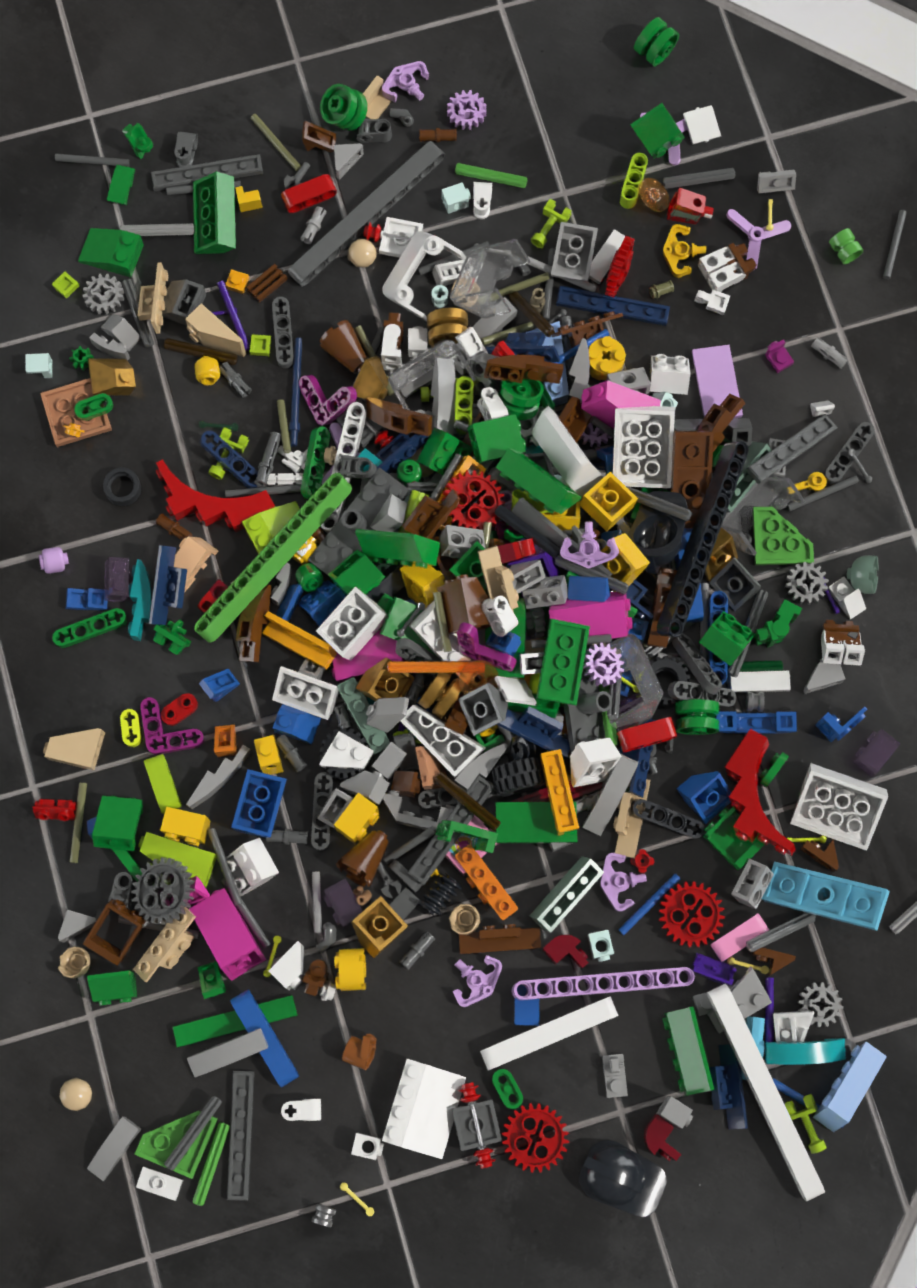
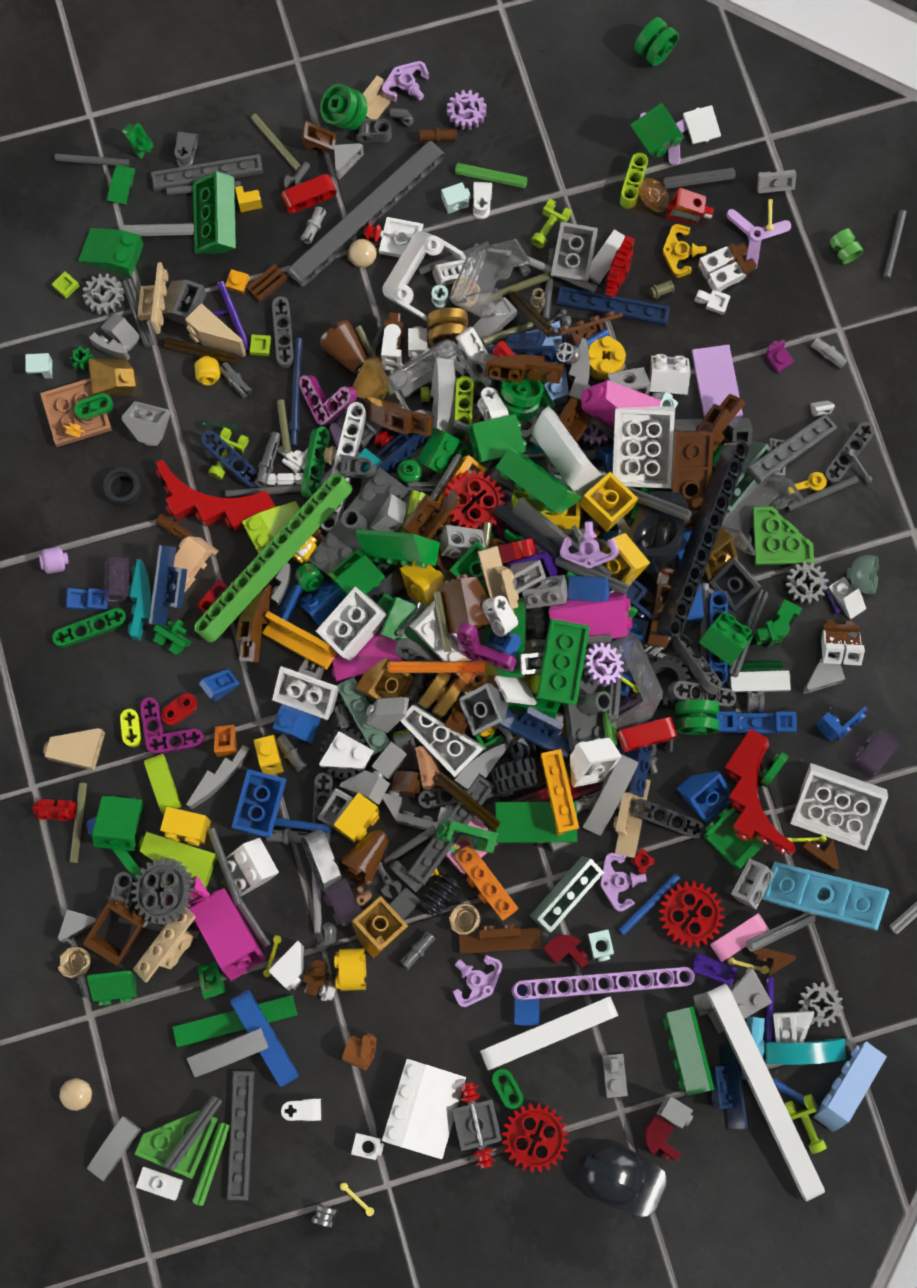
none -> light grey slope [122,401,171,446]
none -> blue bar [274,818,332,833]
none -> beam [301,829,342,890]
none -> flat silver wheel [556,343,580,364]

